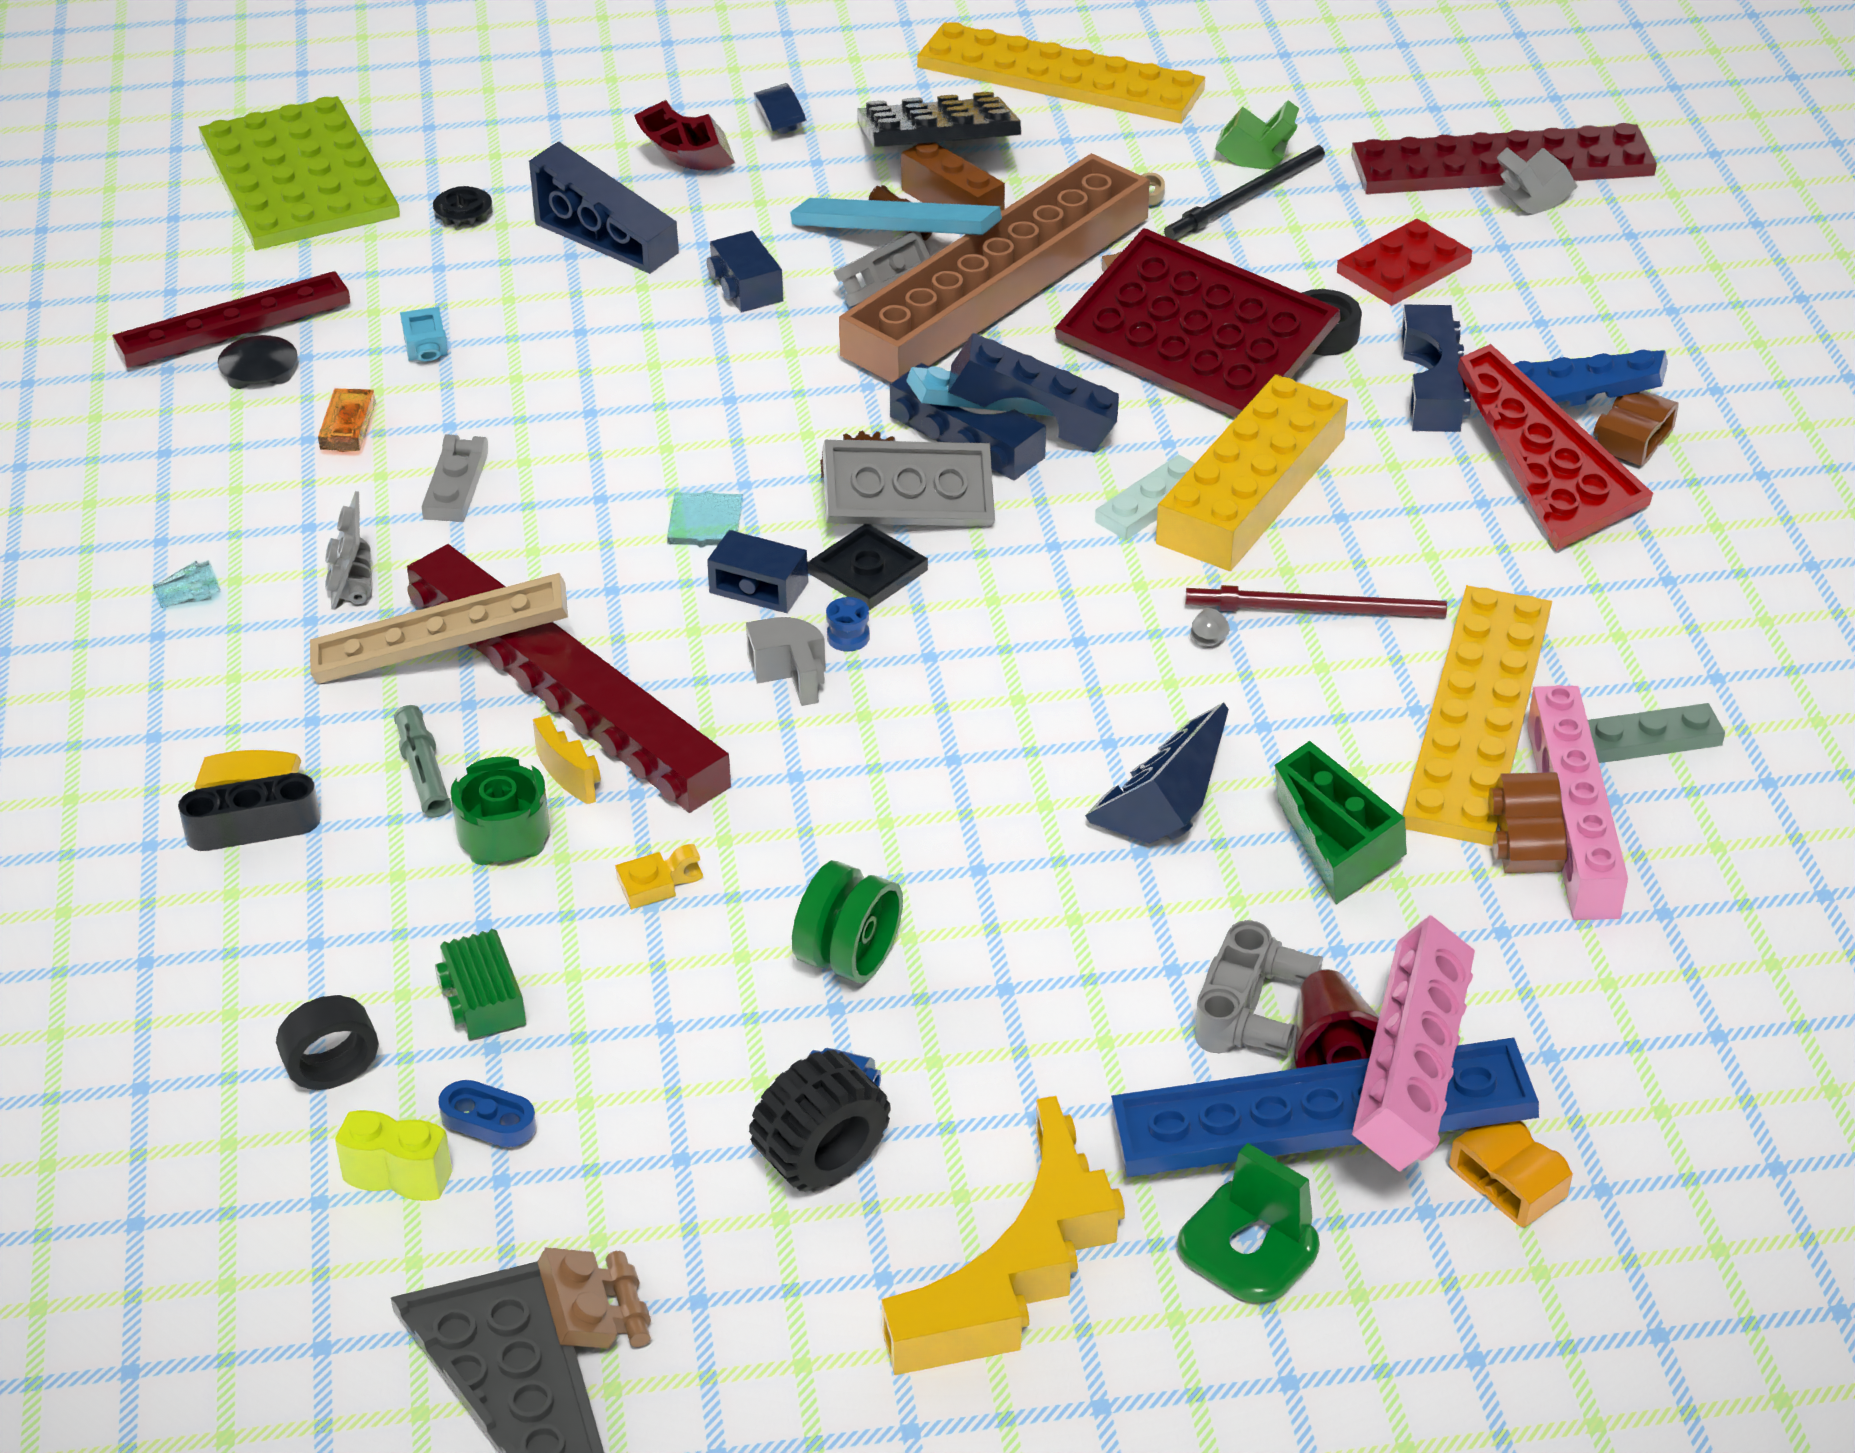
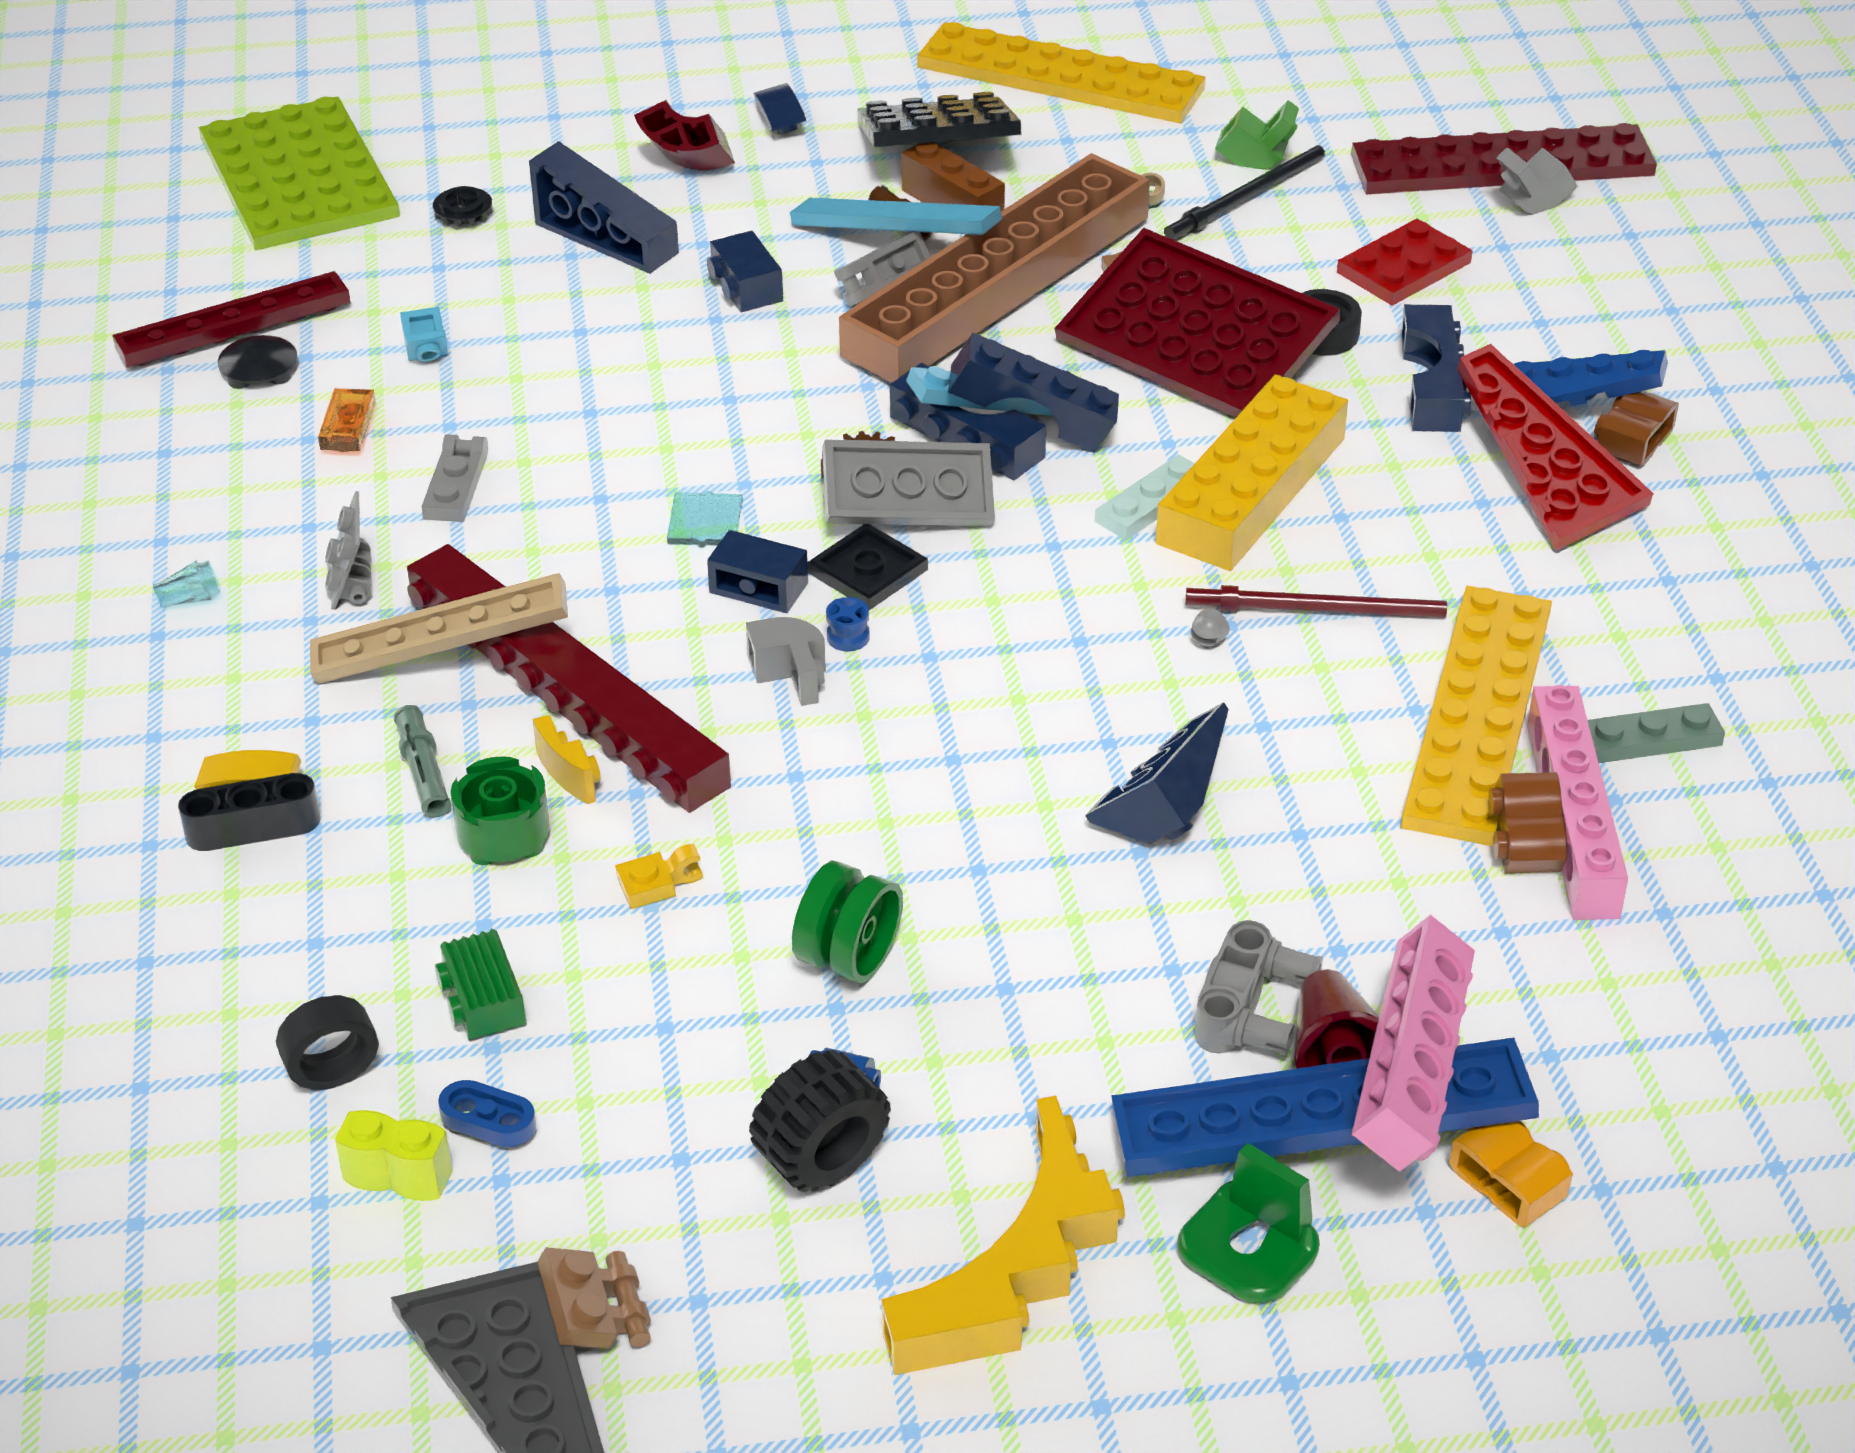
green wedge [1275,741,1407,904] -> none

